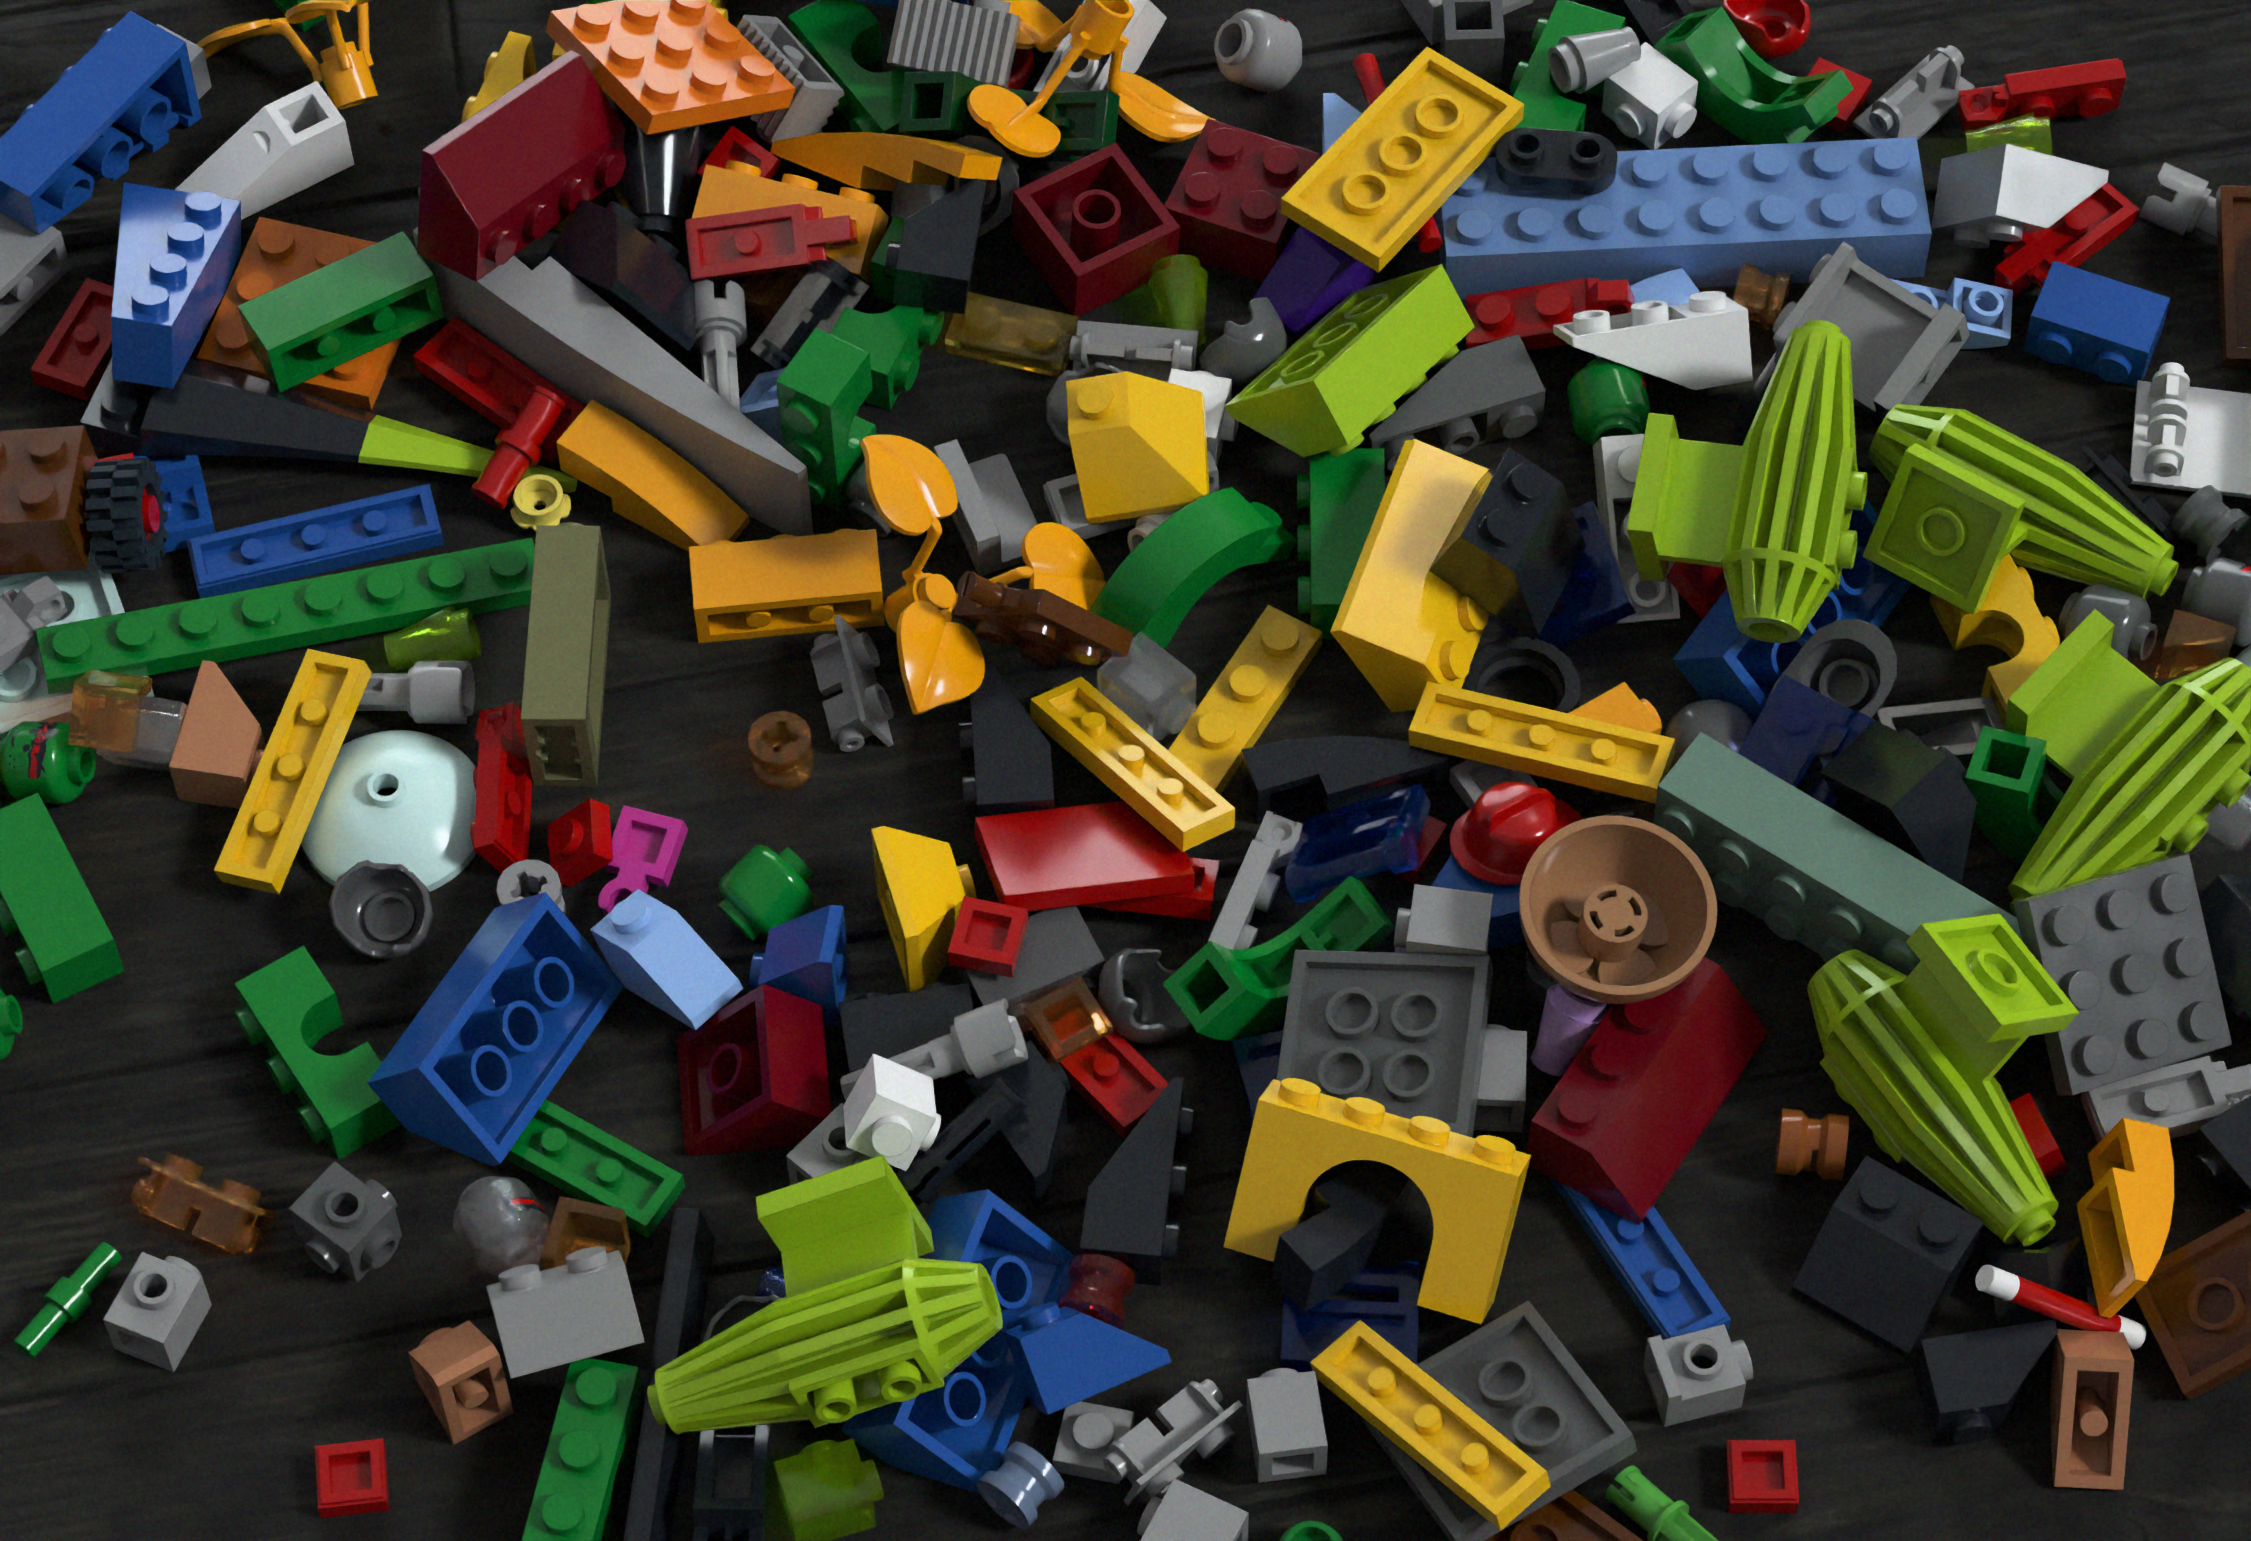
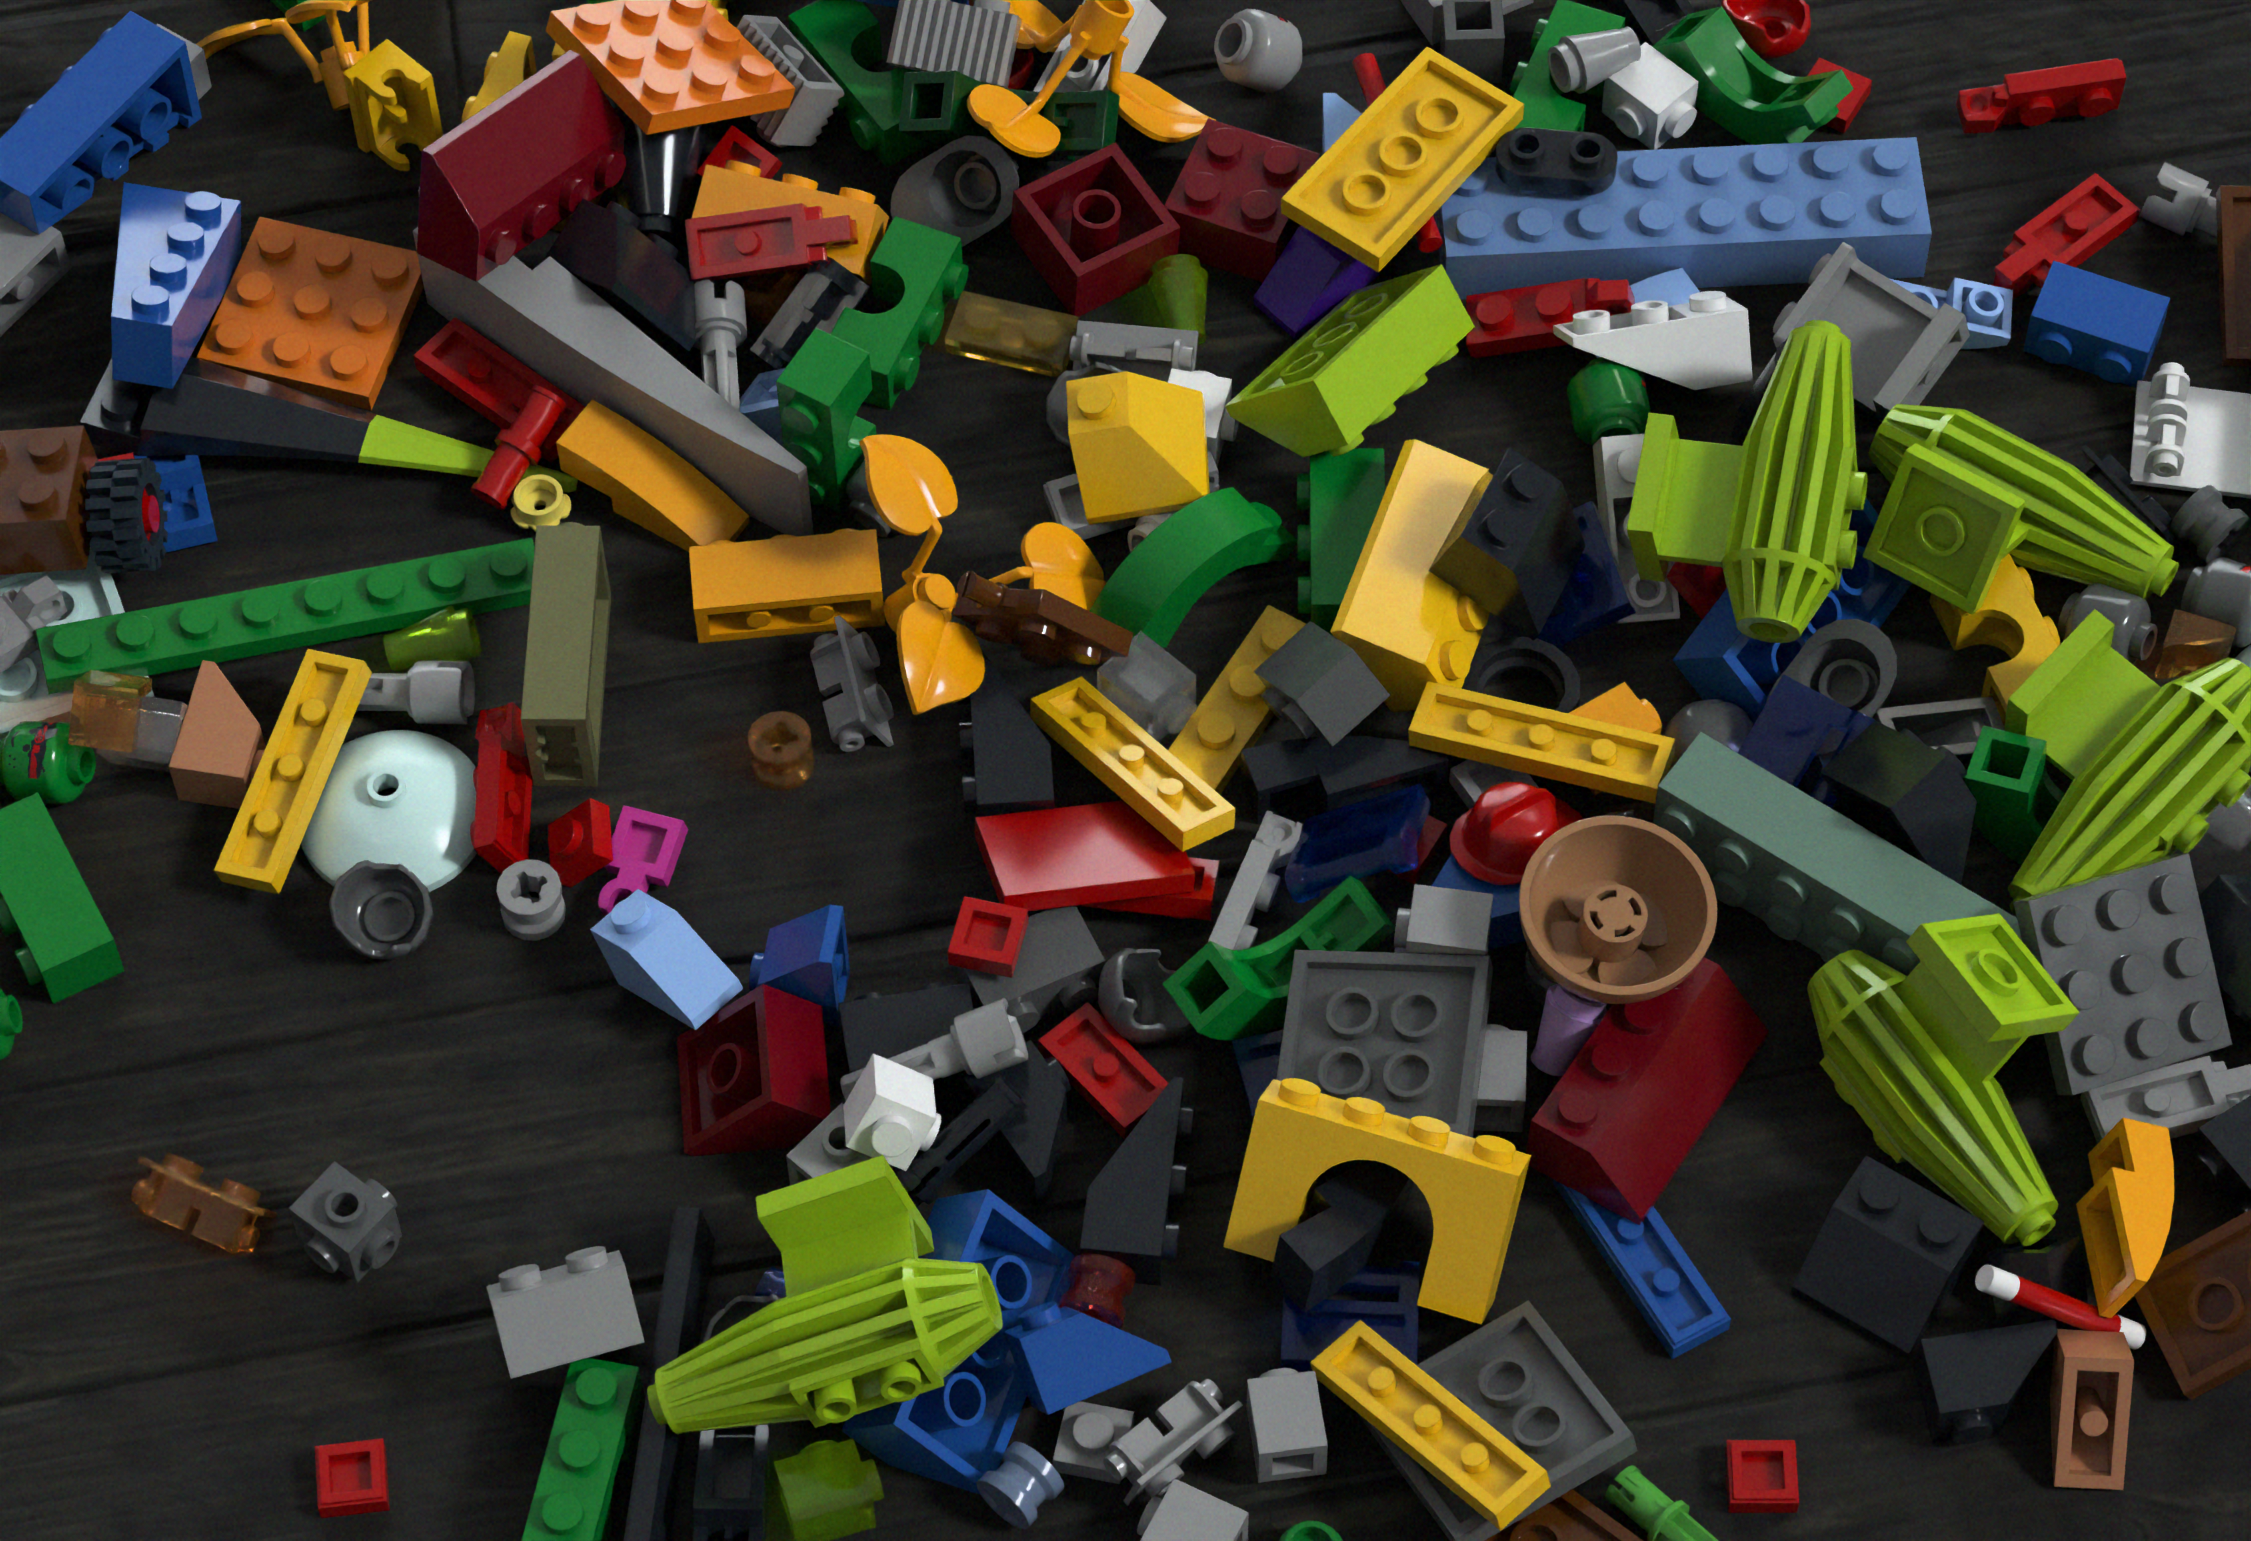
green bar [13,1241,122,1359] -> none
red plate [30,278,114,402] -> none
light grey brick [103,1252,212,1372] -> none
white slope [175,81,354,220] -> none
blue tile [186,484,444,599] -> none
green arch [234,945,402,1160] -> none
green brick [238,231,445,392] -> none
blue slope [367,892,624,1167] -> none
nougat slope [408,1320,514,1445] -> none
clear head [452,1176,552,1275] -> none
green plate [505,1099,685,1238] -> none
clear orange panel [541,1196,632,1270] -> none
green head [718,845,814,942] -> none
light orange slope [770,132,1003,191] -> none
yellow slope [871,826,977,992] -> none
black slope [884,179,986,315] -> none
light grey panel [934,439,1038,576] -> none
clear orange slope [1023,976,1114,1063] -> none
dark grey hair [1199,297,1287,387] -> none
dark grey slope [1368,334,1546,473] -> none
light grey brick [1643,1324,1753,1427] -> none
clear orange wheel [1733,262,1792,332] -> none
dark orange wheel [1774,1108,1849,1182] -> none
light grey hinge [1852,45,1975,140] -> none
light grey slope [1931,144,2109,248] -> none
clear neon green cone [1965,111,2053,156] -> none
red plate [2009,1093,2069,1181] -> none
none -> yellow hinge [343,39,443,171]
none -> dark grey brick [1254,621,1390,746]

